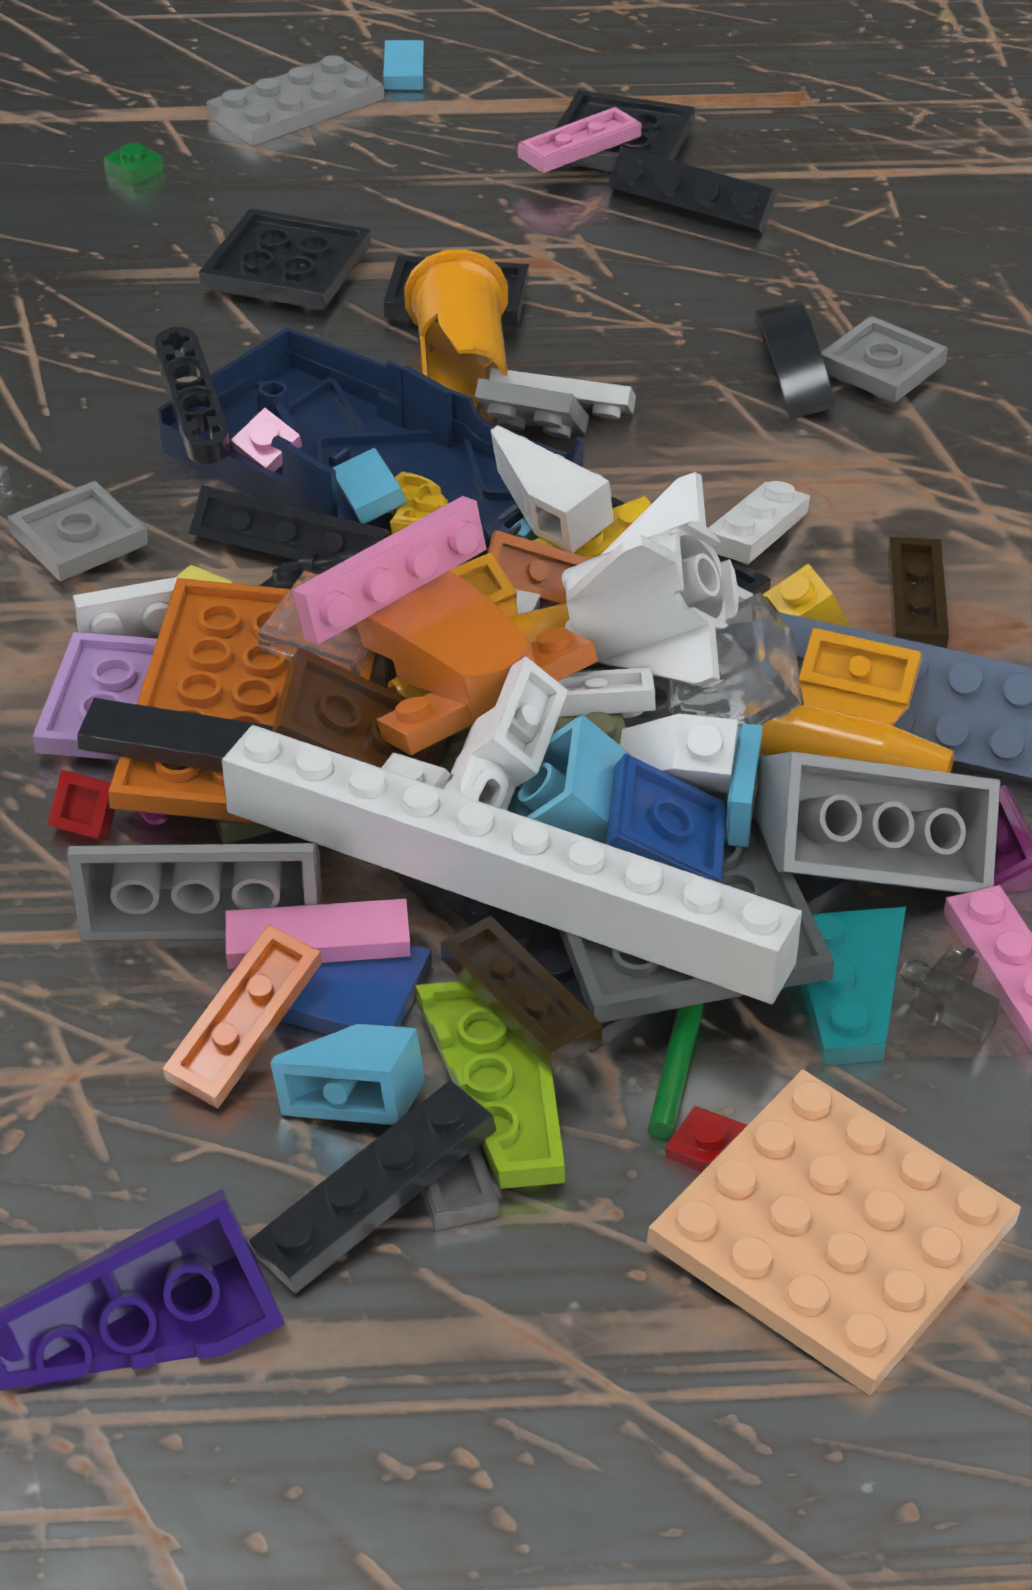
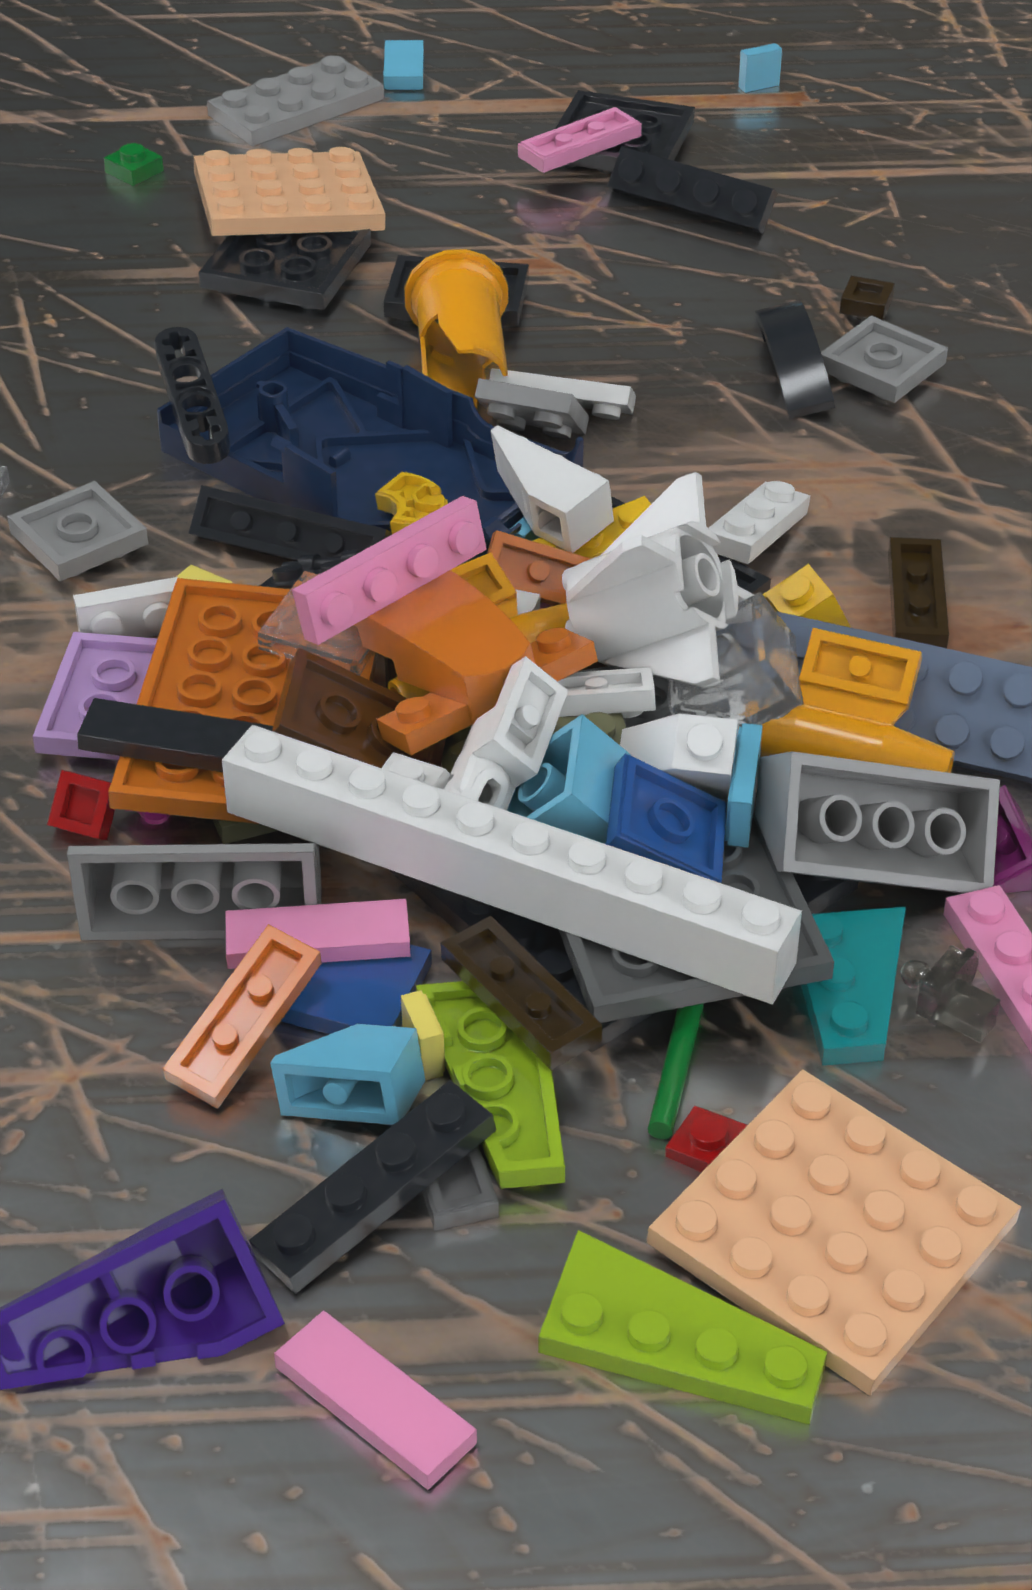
bright pink plate [231,408,302,472] -> none
medium azure tile [332,447,407,524] -> none
none -> light nougat plate [194,147,386,236]
none -> bright pink tile [274,1310,477,1490]
none -> light yellow tile [401,990,445,1081]
none -> lime wing [538,1230,827,1425]
none -> medium azure tile [738,43,782,93]
none -> dark brown plate [839,275,895,321]

